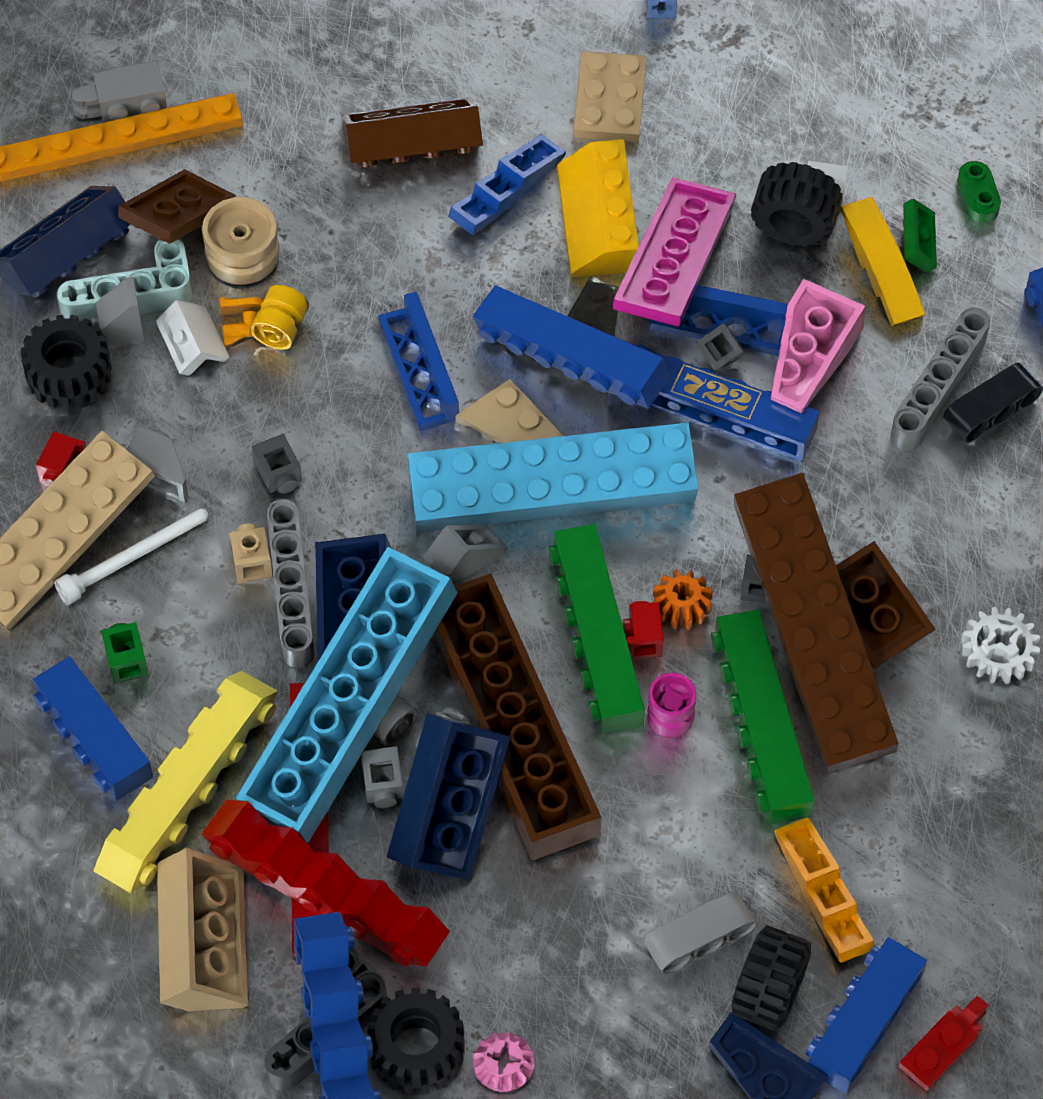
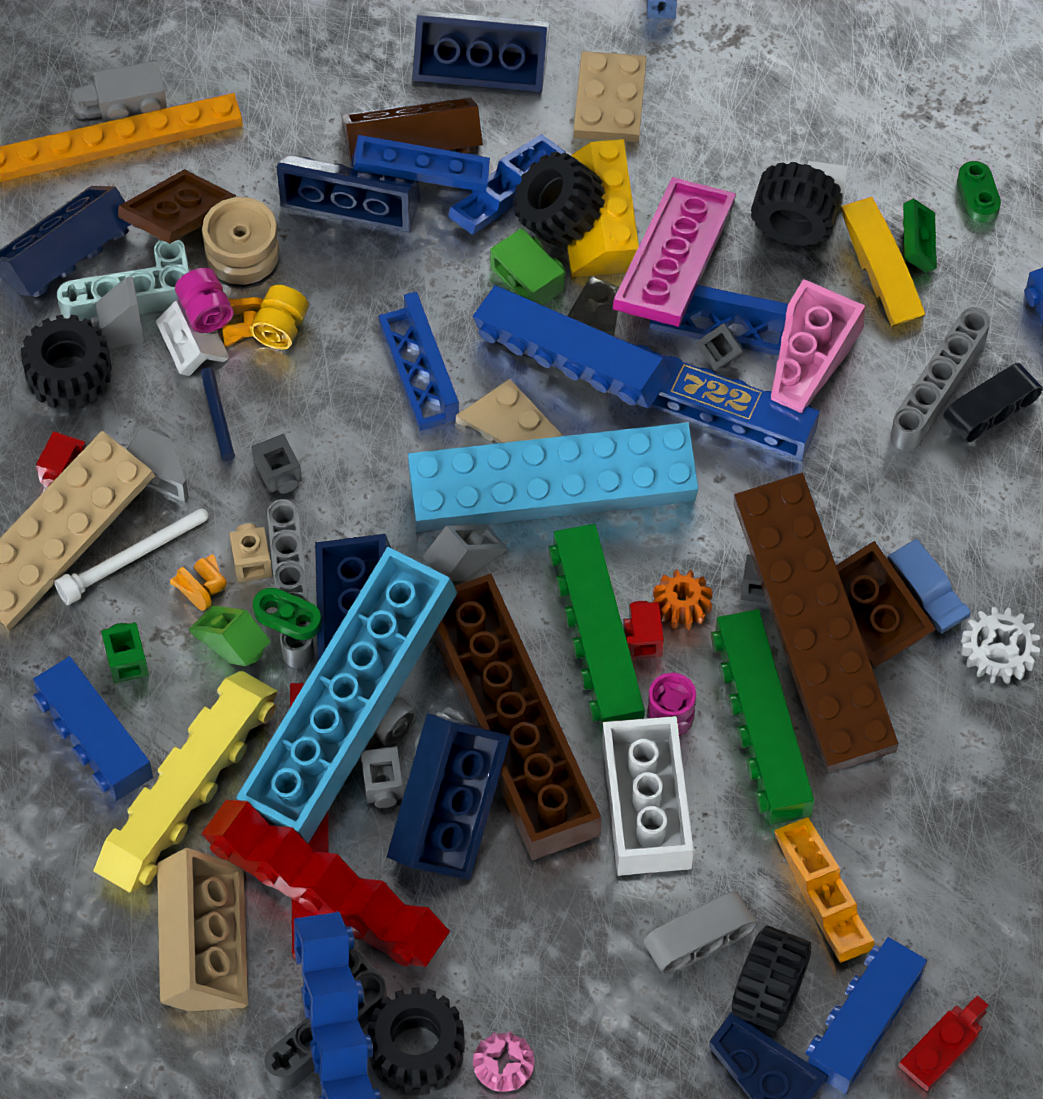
none -> light orange piece [170,554,227,611]
none -> dark pink wheel [175,268,234,333]
none -> bright green slope [188,605,271,666]
none -> dark blue bar [200,367,235,461]
none -> green plate [252,588,322,640]
none -> dark blue slope [276,155,420,233]
none -> blue fence [351,135,490,192]
none -> dark blue slope [412,11,550,92]
none -> bright green brick [490,228,565,305]
none -> black tyre [513,152,605,246]
none -> white brick [602,716,694,876]
none -> medium blue piece [887,539,971,634]

